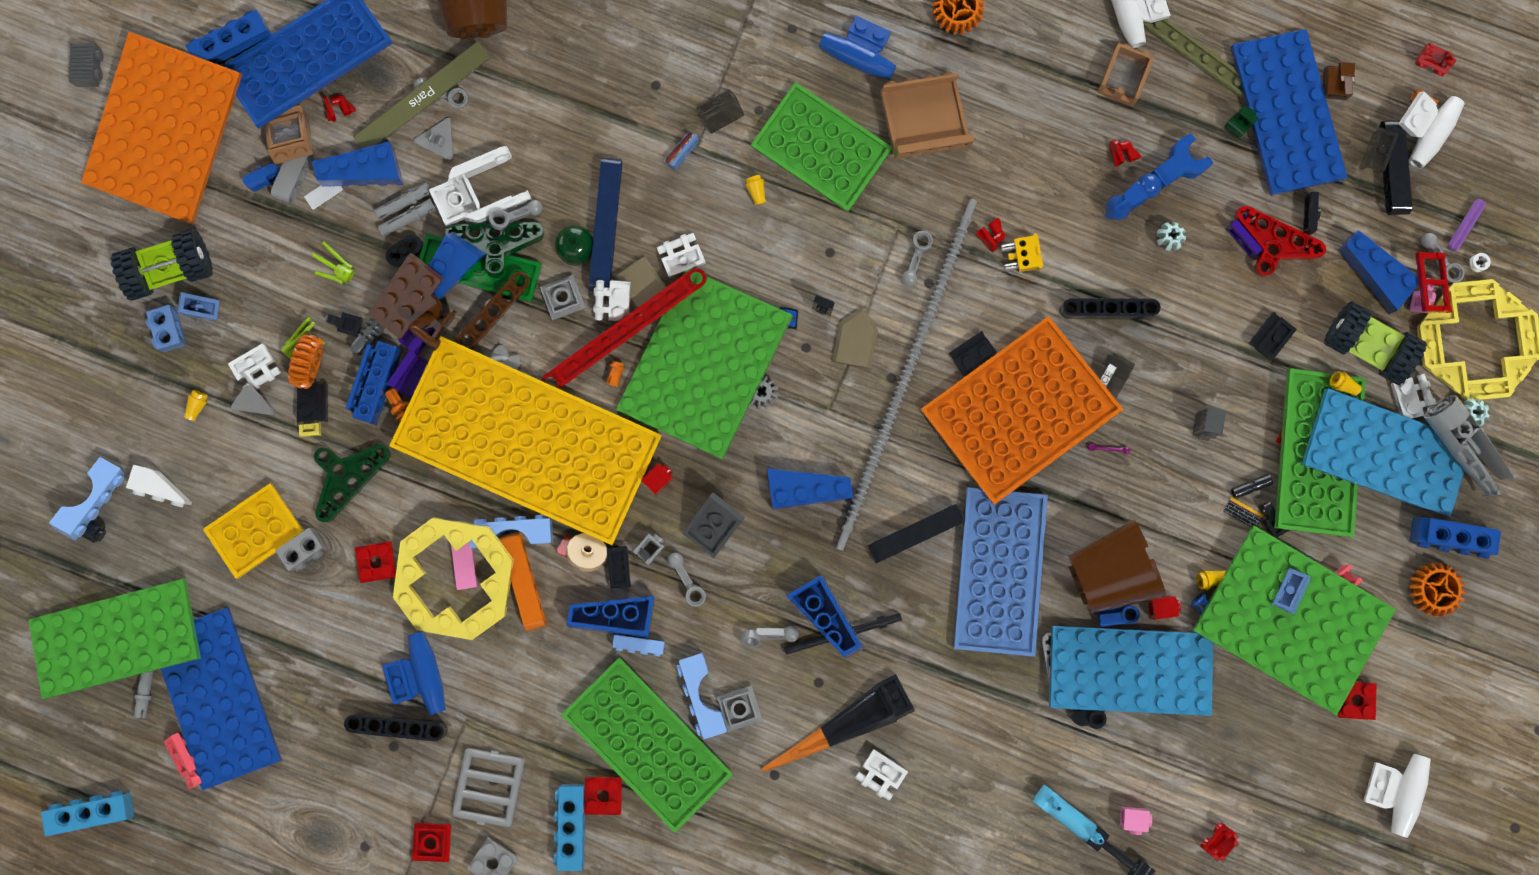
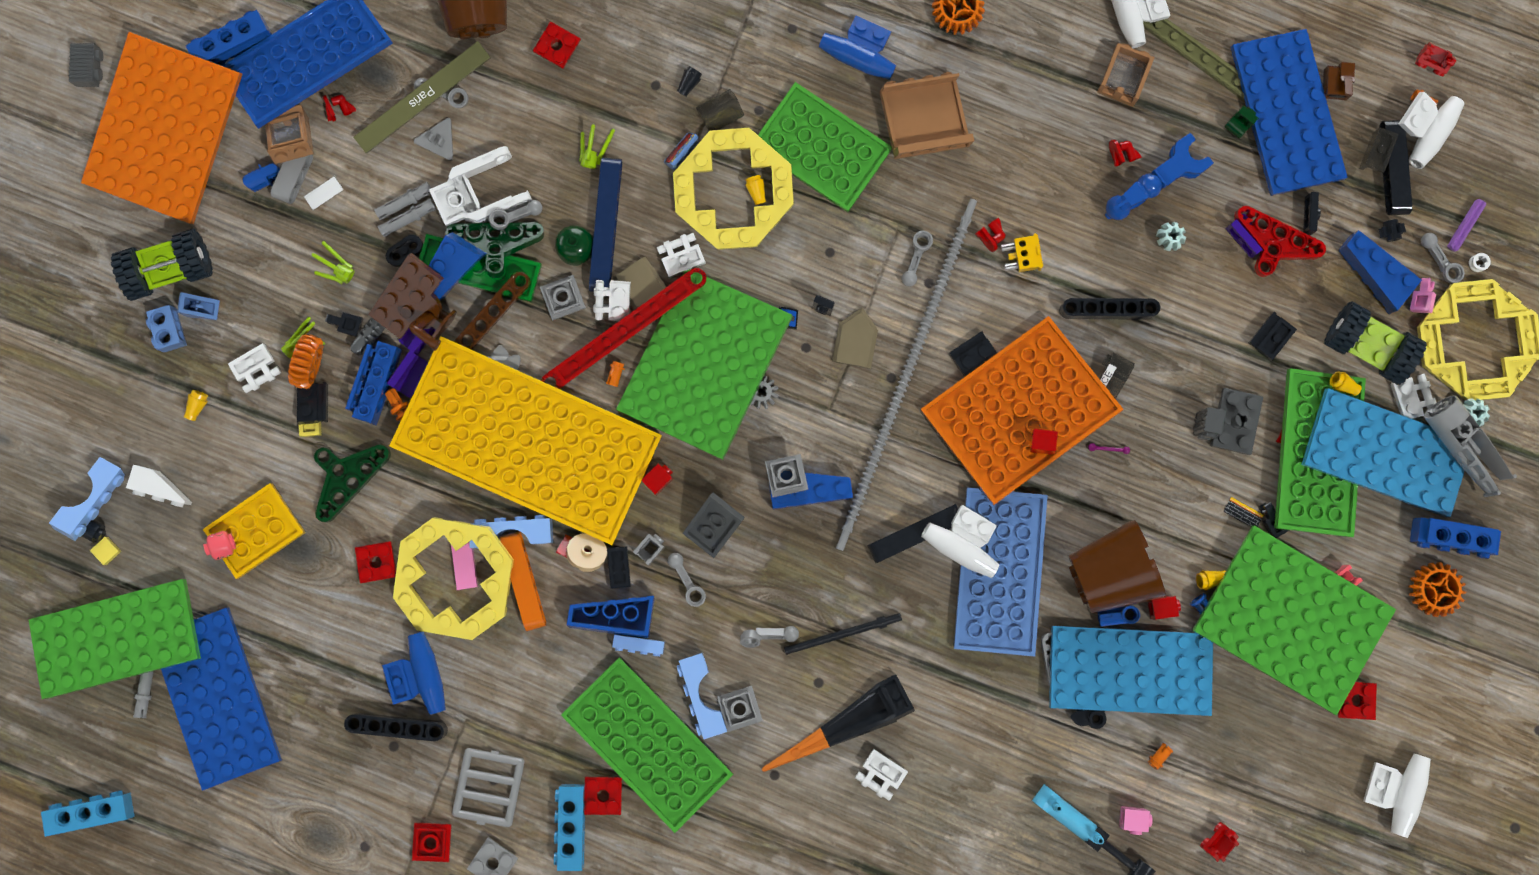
coral plate [163,733,202,790] -> none
light grey piece [231,383,275,415] -> none
light grey brick [275,528,328,572] -> none
blue wedge [312,141,404,187] -> none
blue wedge [786,575,864,658] -> none
black piece [1231,474,1273,499] -> none
medium blue slope [1272,568,1311,615] -> none
red window [1415,252,1452,313] -> none
none -> light yellow tile [90,537,121,565]
none -> coral head [203,531,236,560]
none -> red piece [533,21,581,69]
none -> lime plant [579,124,615,169]
none -> light yellow plate [673,128,794,250]
none -> black cone [677,66,702,97]
none -> light grey piece [765,454,808,497]
none -> white plate [921,505,999,578]
none -> red panel [1030,429,1058,455]
none -> orange pin [1148,743,1173,770]
none -> dark grey plate [1210,388,1263,455]
none -> black gear [1378,219,1406,242]

